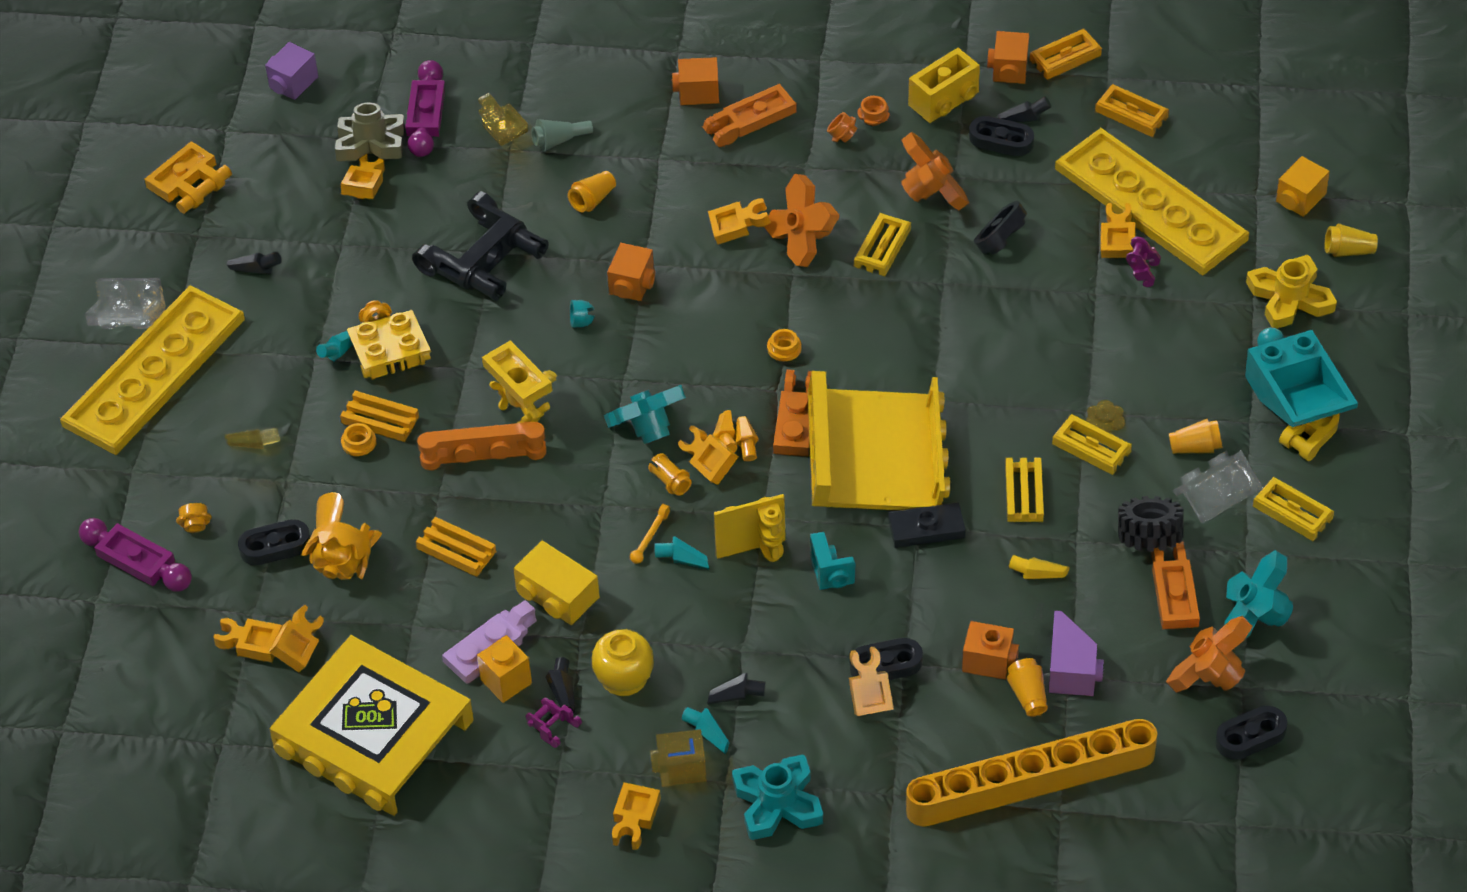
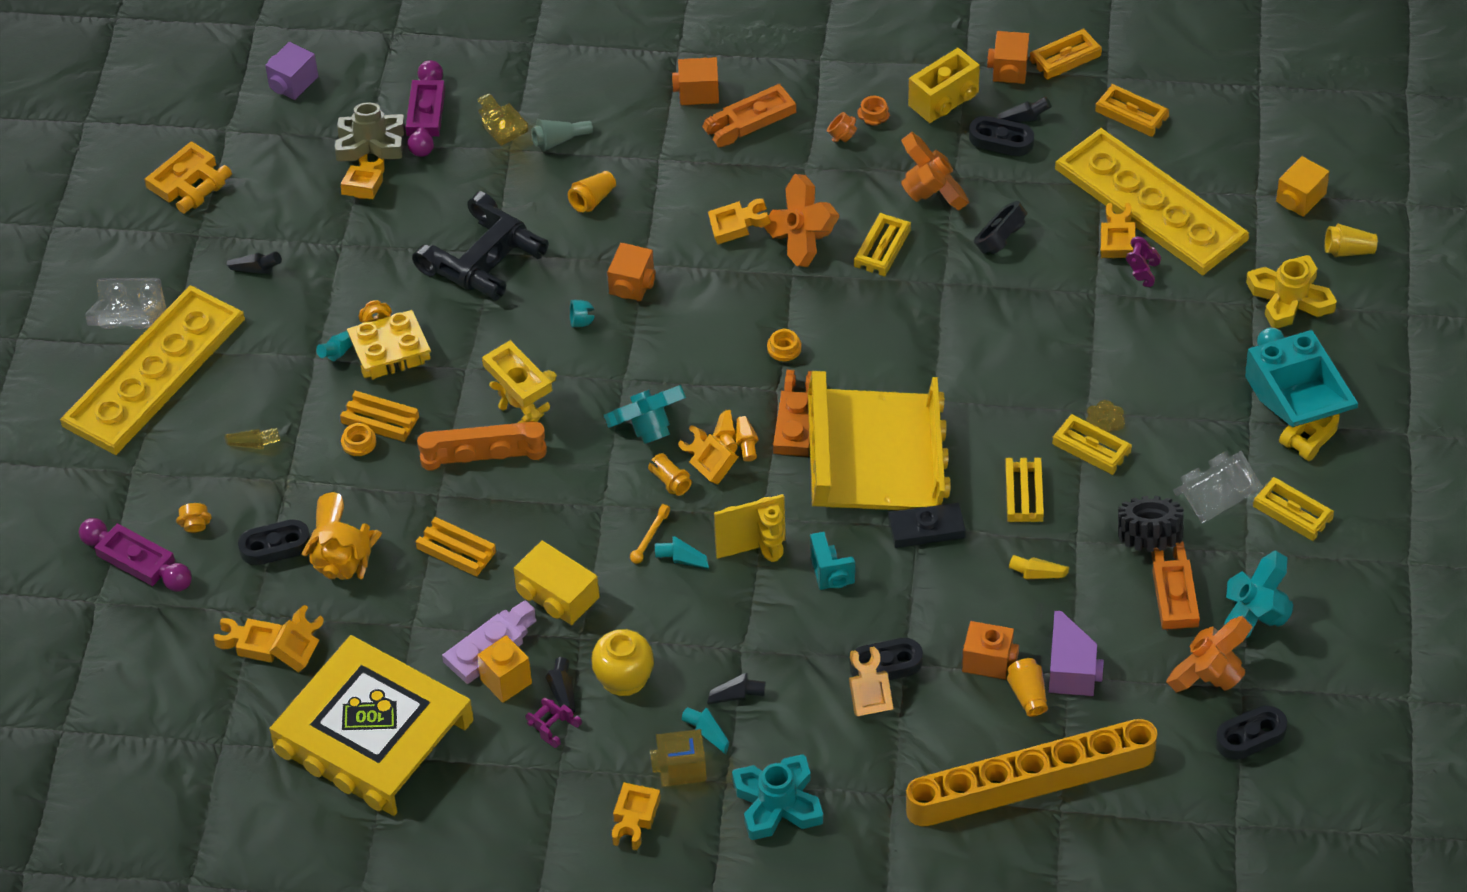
light orange cone [1168,418,1222,454] -> none

